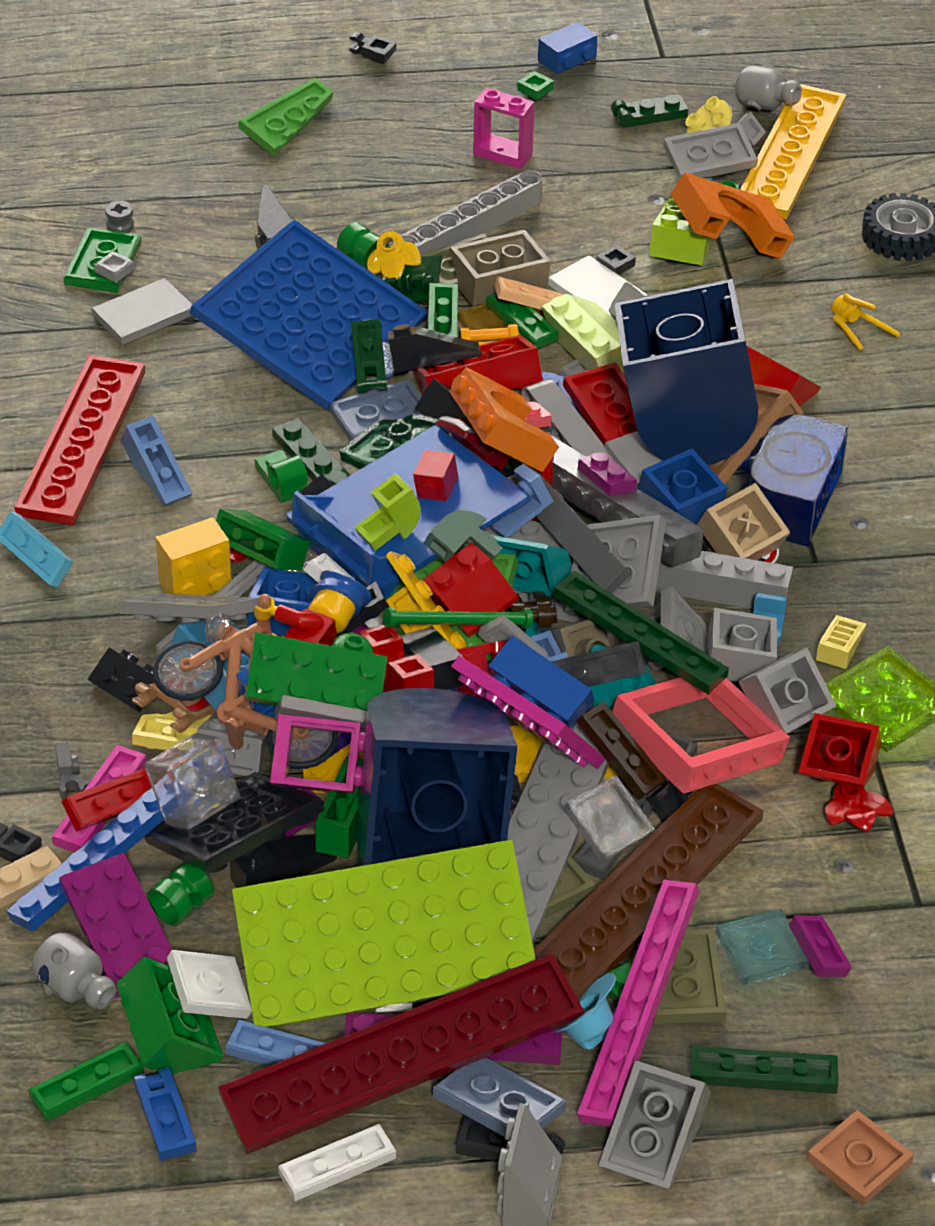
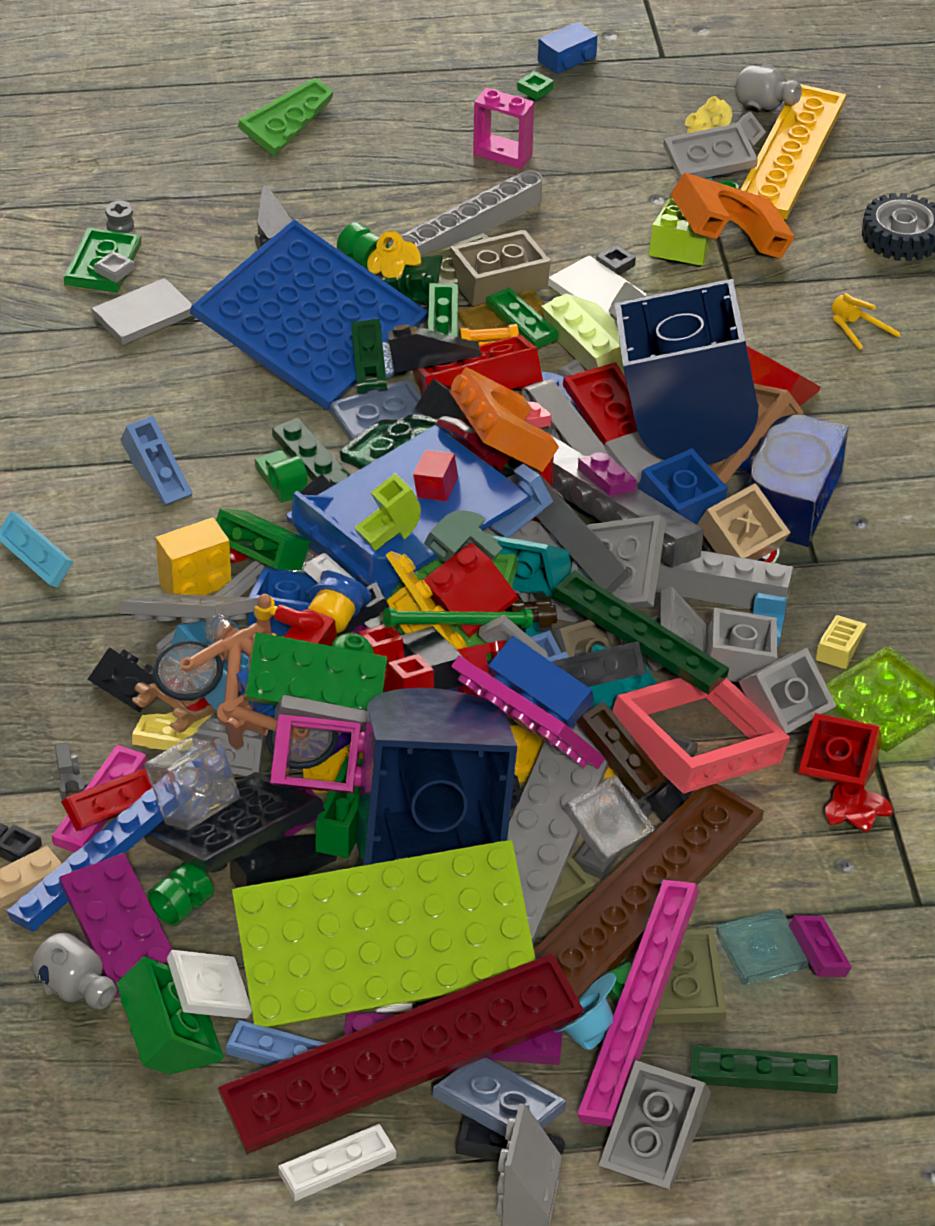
plate [14,355,145,525] -> none
green tile [28,1042,144,1122] -> none
blue plate [133,1067,197,1161] -> none
black plate [349,32,397,63] -> none
light nougat tile [494,276,564,310] -> none
dark green plate [611,95,689,127] -> none
nougat plate [807,1110,914,1206] -> none

